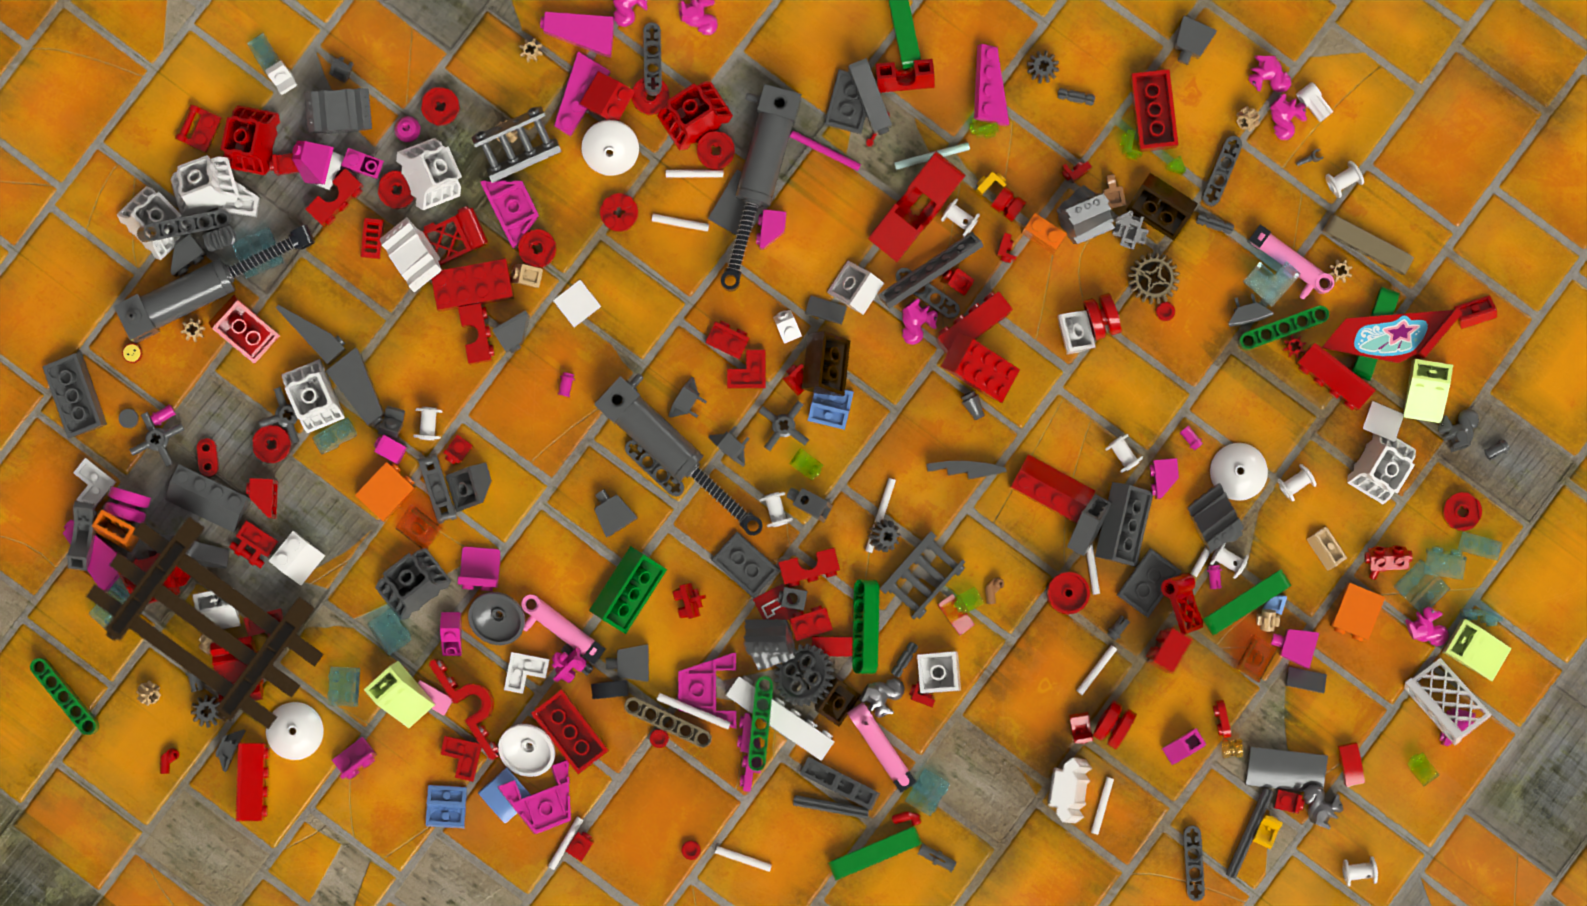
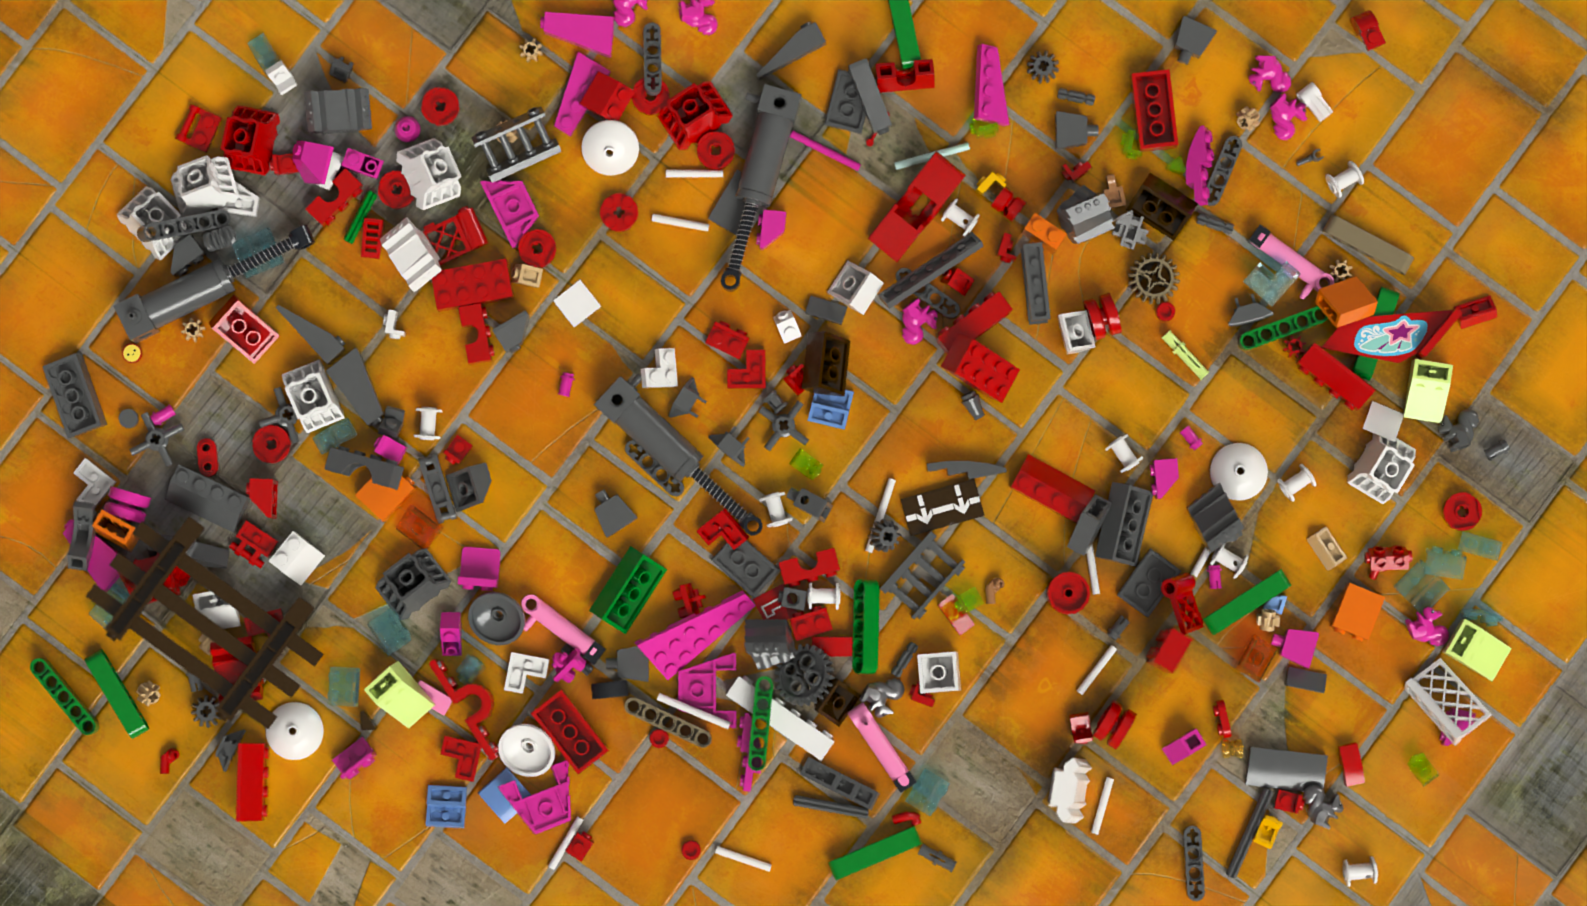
none -> green beam [84,649,149,739]
none -> dark grey arch [324,446,404,490]
none -> green axle [344,190,377,244]
none -> dark brown slope [360,711,378,730]
none -> white bracket [383,310,406,339]
none -> clear light blue slope [456,654,487,684]
none -> dark pink wing [634,591,755,680]
none -> white plate [641,348,678,388]
none -> red plate [696,508,749,550]
none -> dark grey slope [757,22,826,80]
none -> dark grey bush [763,390,788,415]
none -> white hose [807,582,840,610]
none -> dark brown tile [900,479,985,536]
none -> dark grey fence [1021,242,1051,325]
none -> dark grey torso [1055,111,1099,150]
none -> yellowish green pin [1161,330,1209,380]
none -> dark pink slope [1186,125,1214,206]
none -> orange brick [1315,276,1378,328]
none -> red brick [1350,10,1386,52]

